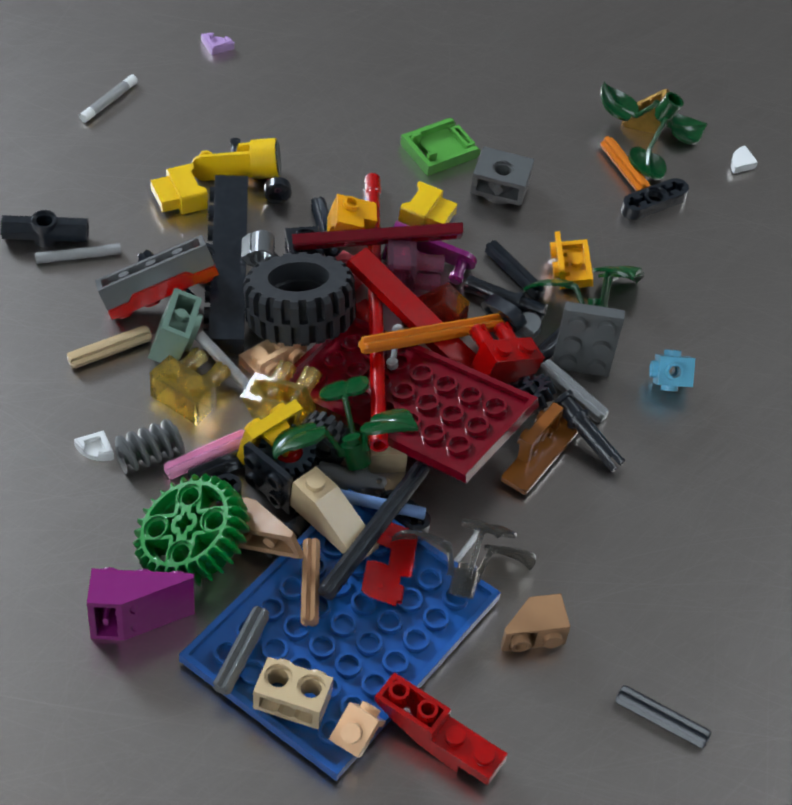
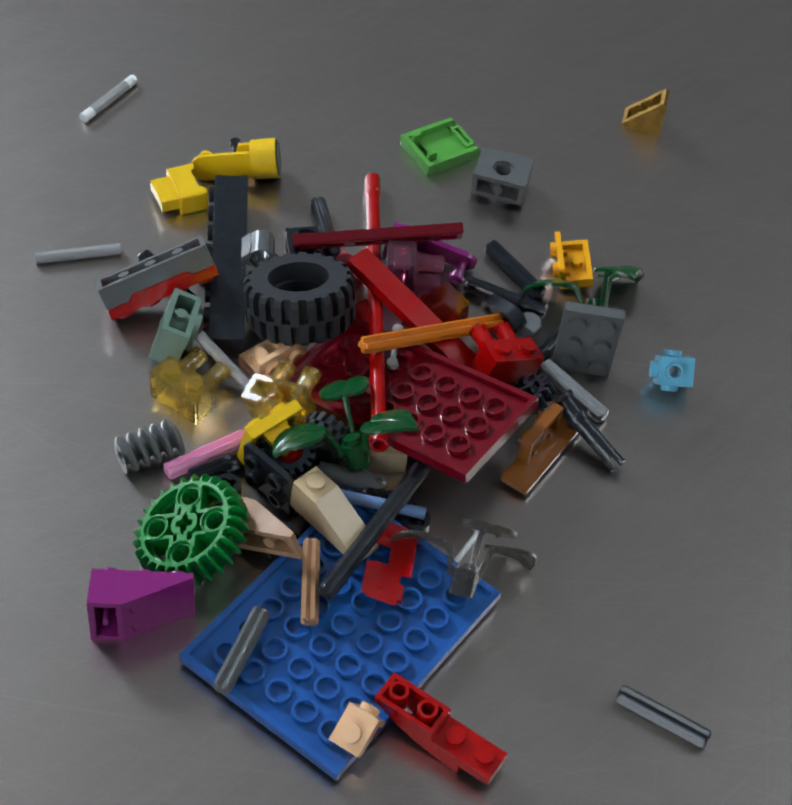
black piece [1,210,89,247] -> none
tan axle [67,325,152,368] -> none
white tile [74,430,114,461] -> none
lavender tile [201,33,234,56] -> none
tan brick [253,657,333,729] -> none
black tile [264,177,292,203] -> none
light orange brick [327,194,377,232] -> none
yellow piece [398,181,458,226] -> none
medium nougat slope [501,593,570,652] -> none
dark green plant [600,81,707,180] -> none
orange axle [600,136,650,191] -> none
black beam [621,178,689,220] -> none
white tile [731,146,758,174] -> none

